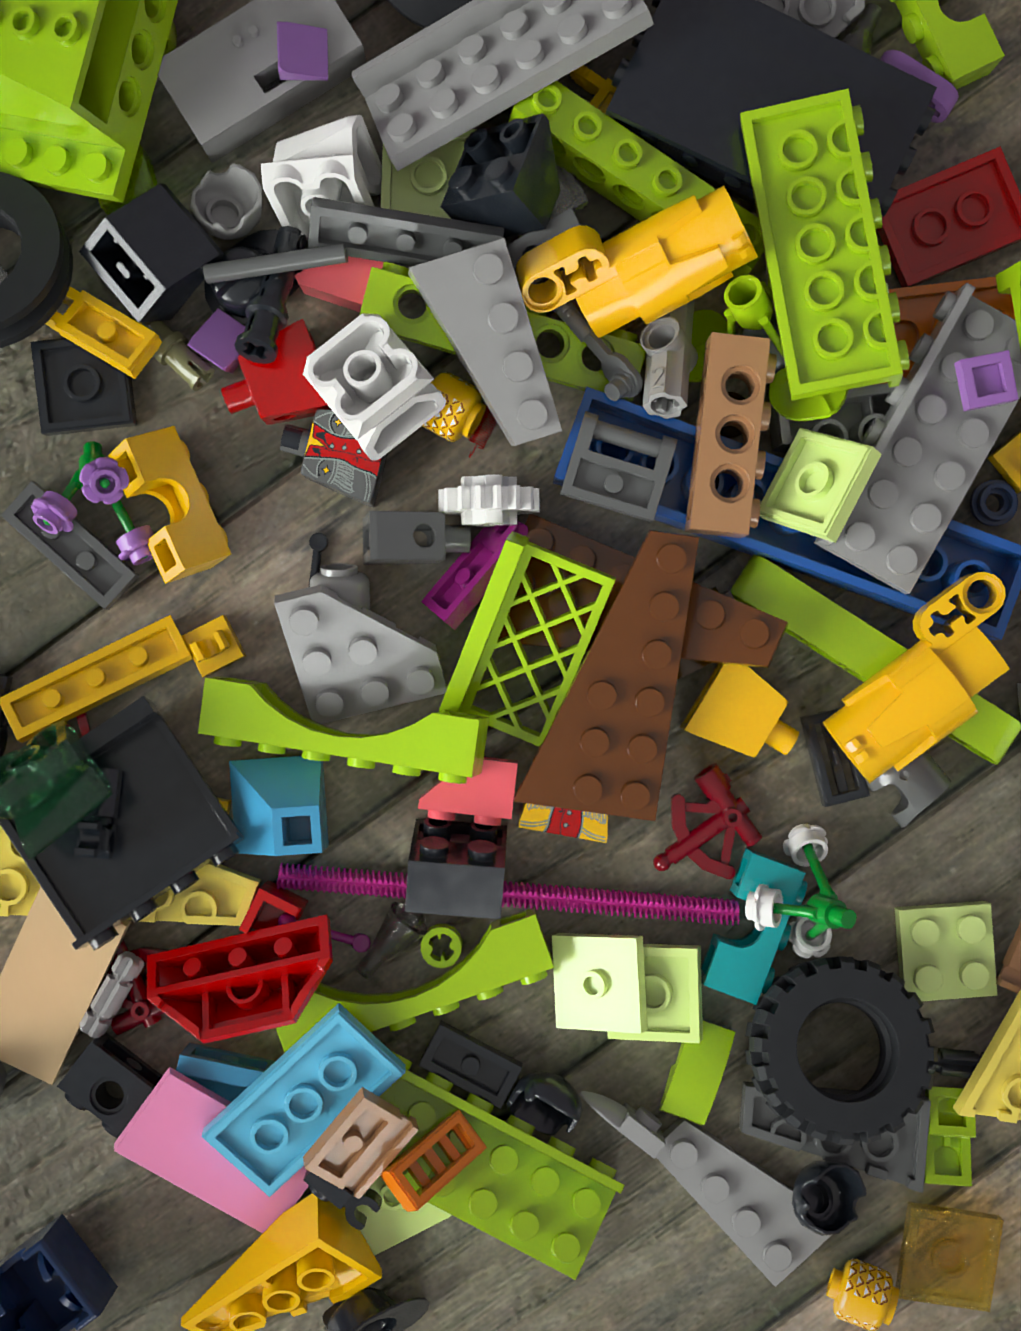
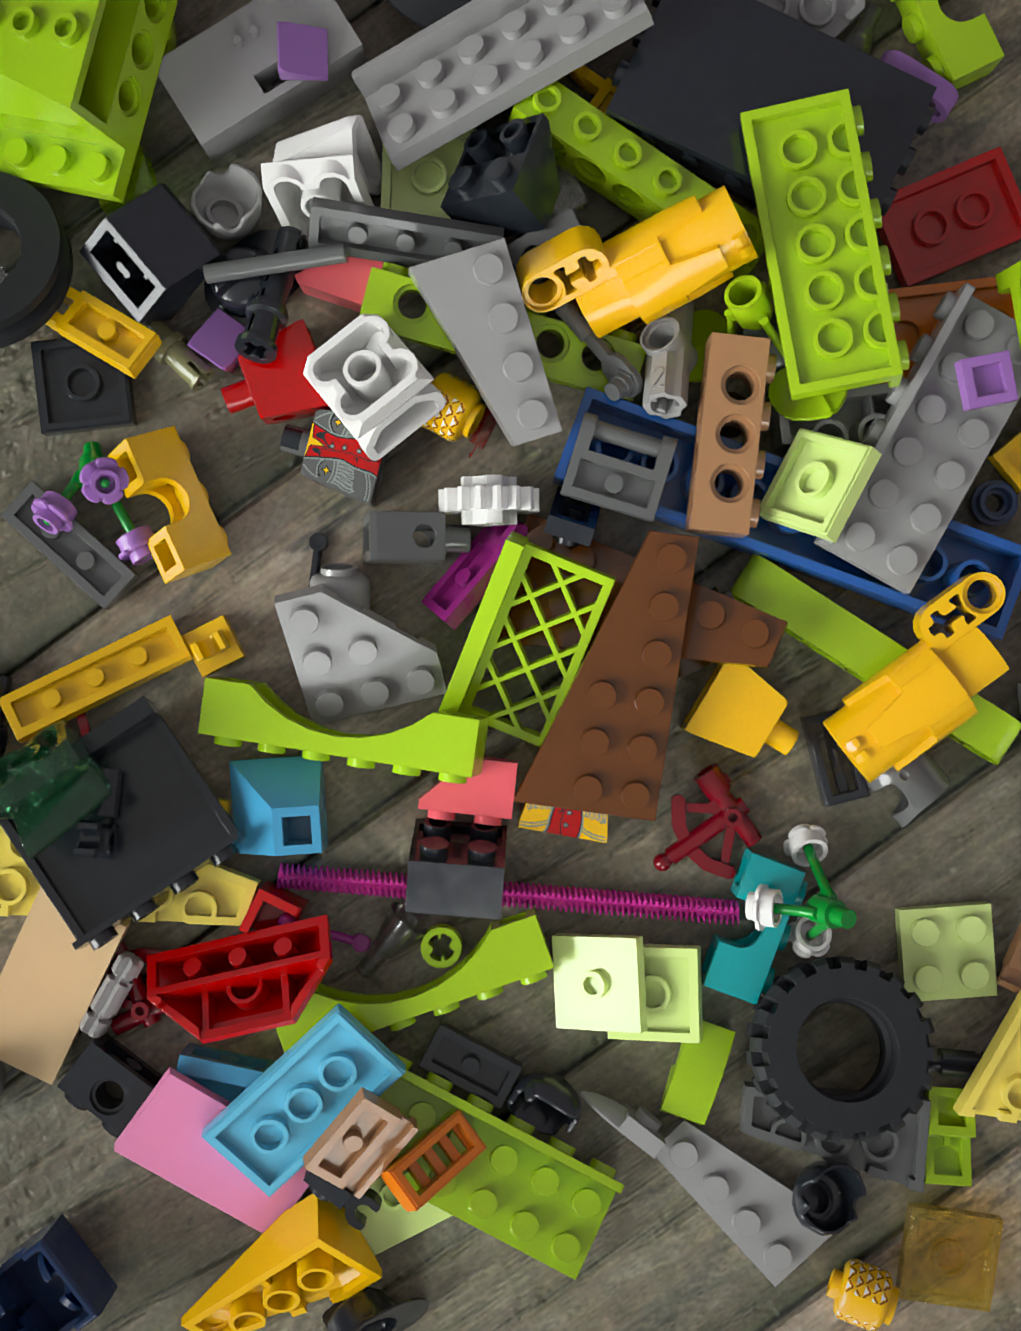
none -> black plate [544,486,600,547]

